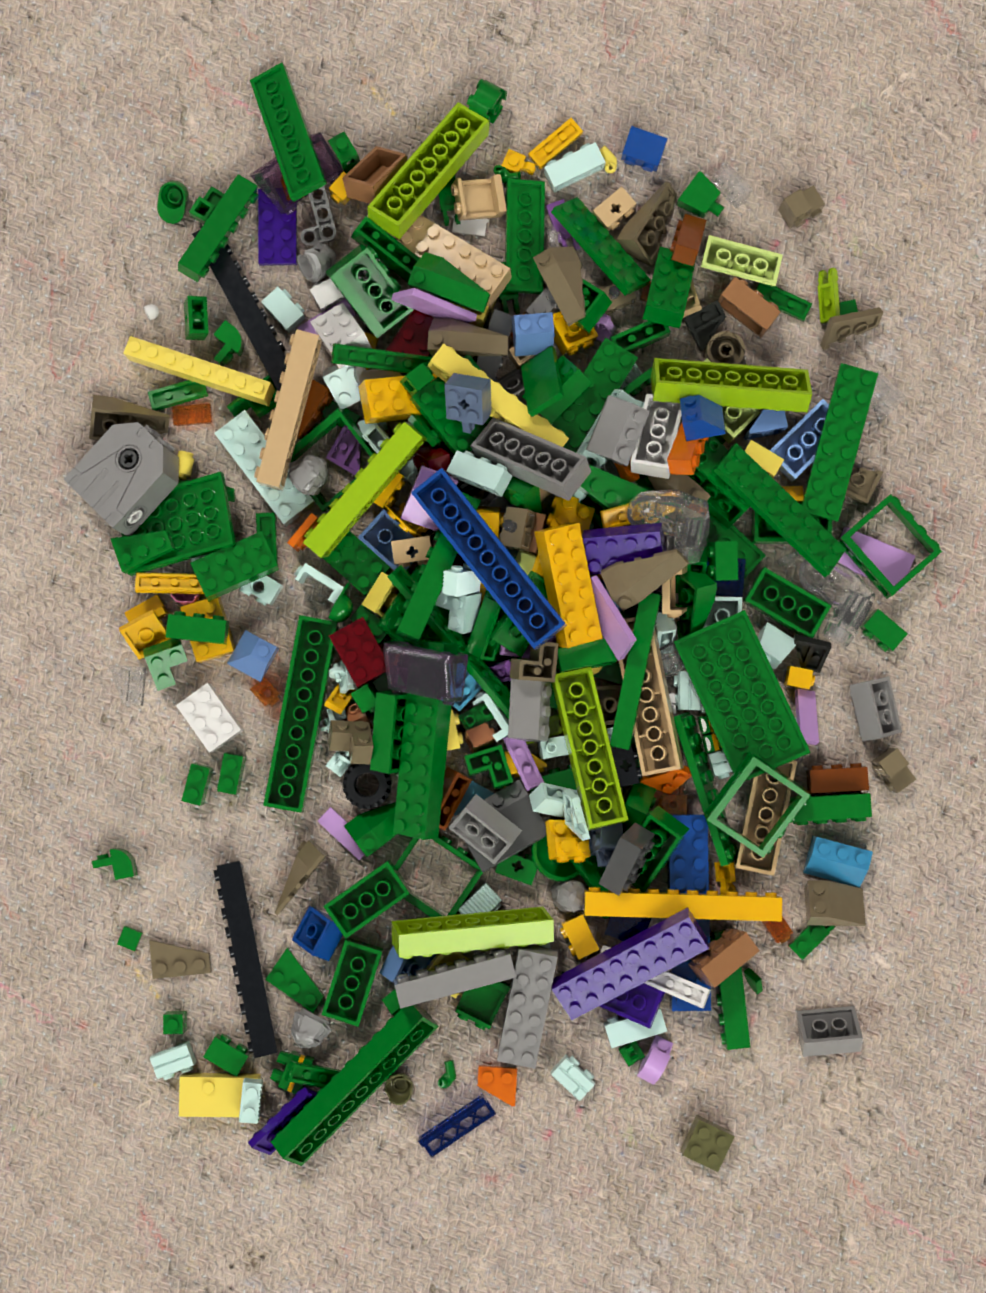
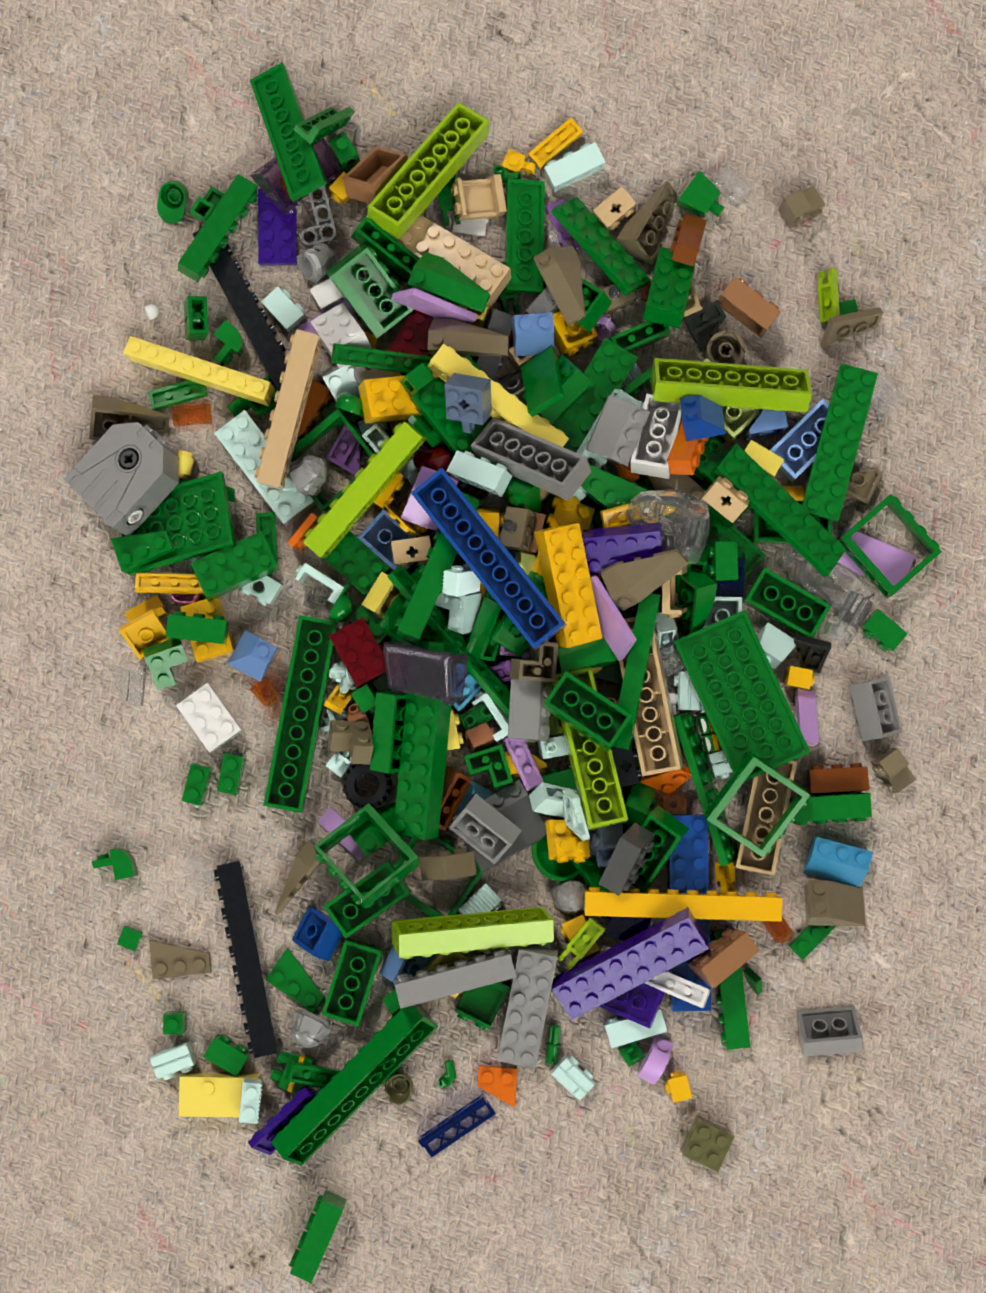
green brick [467,79,507,126] -> none
green brick [495,853,537,885] -> none
light yellow arm [600,145,617,174] -> none
blue slope [621,126,668,172] -> none
yellowish green slope [701,235,783,287] -> none
green tile [756,283,812,322] -> none
none -> green brick [289,1190,347,1283]
none -> green fence [293,106,355,145]
none -> green window [313,803,420,909]
none -> green cap [335,394,364,417]
none -> dark tan brick [419,848,476,881]
none -> green brick [542,671,632,751]
none -> green axle [545,1024,561,1065]
none -> lime hinge [557,916,606,970]
none -> yellow brick [664,1070,692,1103]
none -> tan brick [702,476,749,523]

